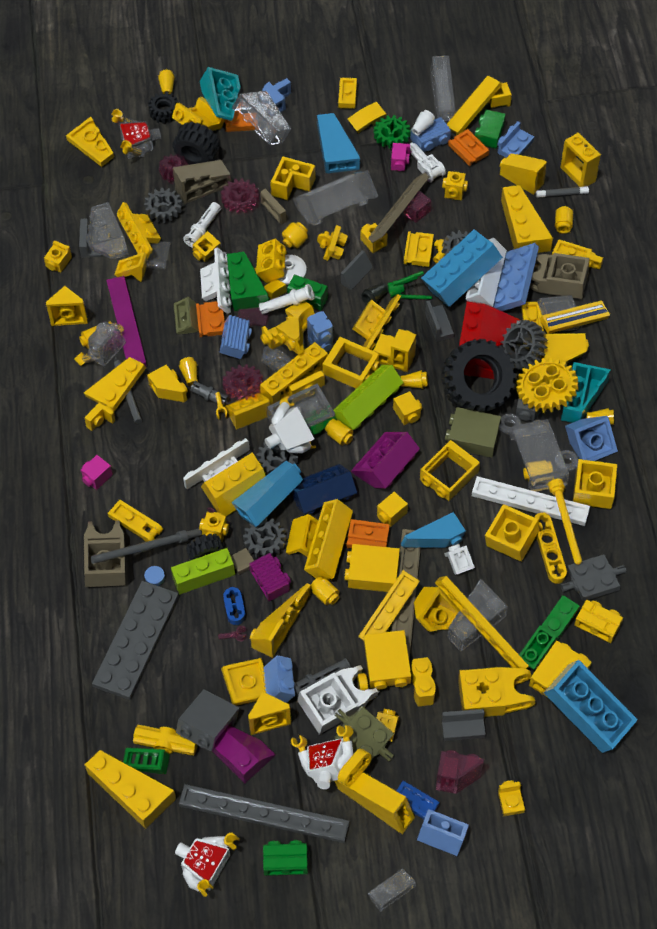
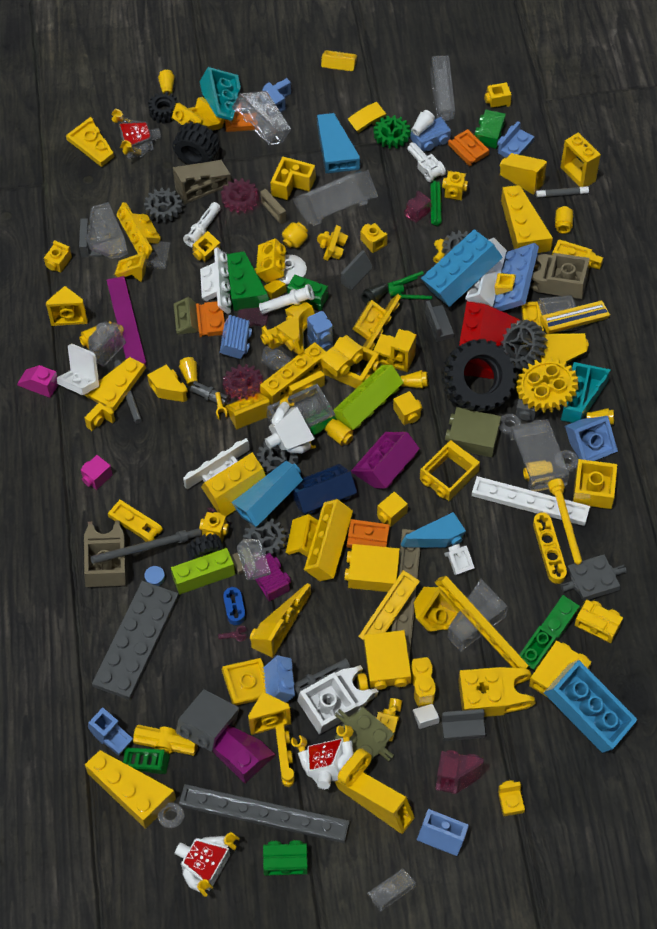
clear pink gear [159,153,188,183] -> none
yellow brick [311,576,340,606] -> none
yellow plate [338,78,357,108] -> none
dark tan tile [368,172,429,243] -> none
dark pink brick [391,143,410,171] -> none
blue plate [397,781,439,819] -> none
yellow plate [404,231,434,267] -> none
yellow tile [447,76,502,135] -> none
yellow brick [485,504,540,562] -> none
none -> dark pink slope [17,365,59,398]
none -> white bracket [57,344,99,395]
none -> medium blue brick [88,707,133,756]
none -> clear piece [158,802,184,829]
none -> clear slope [237,539,271,580]
none -> yellow plate [275,724,295,787]
none -> yellow slope [321,50,357,71]
none -> yellow brick [321,335,363,378]
none -> yellow hand [388,698,402,712]
none -> white slope [413,704,439,729]
none -> green axle [431,181,442,226]
none -> yellow slope [494,273,516,295]

